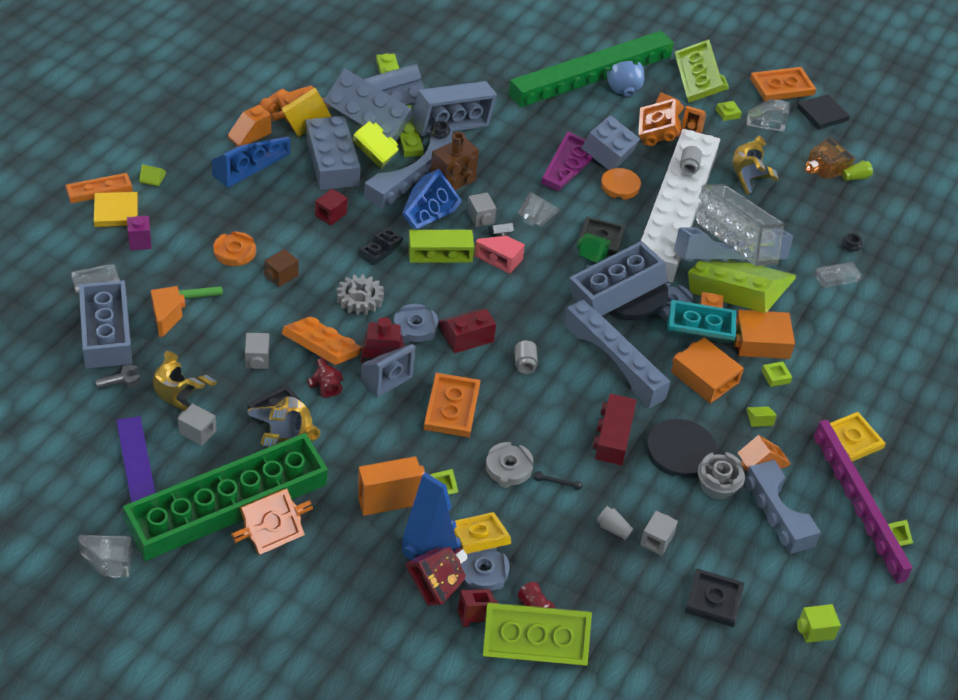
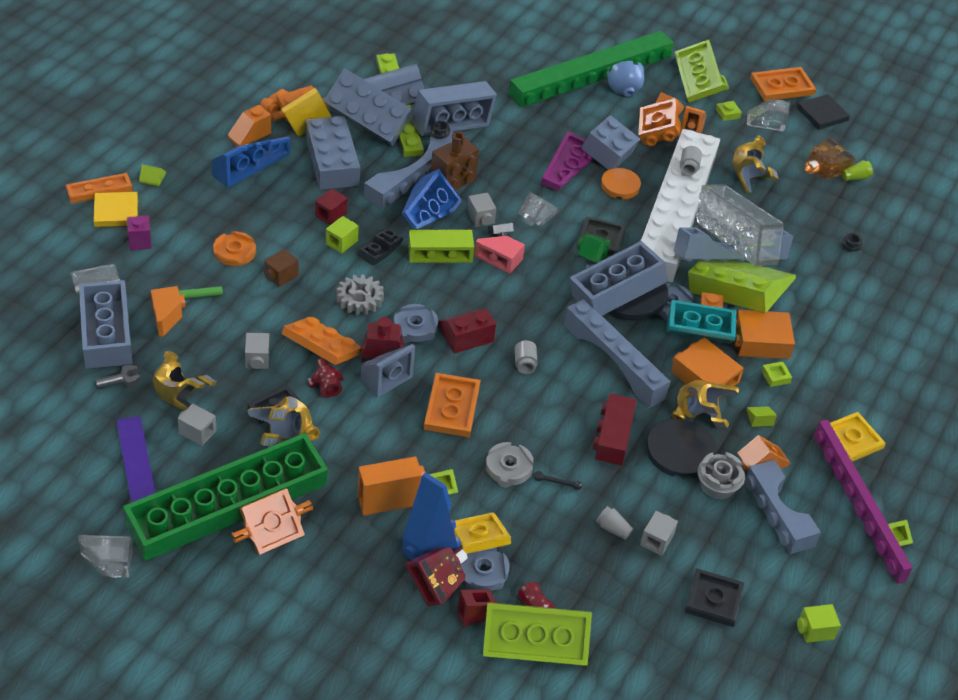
neon yellow slope [352,121,399,169] -> none
clear plate [814,262,862,288] -> none
none -> lime brick [326,216,359,254]
none -> pearl gold piece [671,380,739,428]

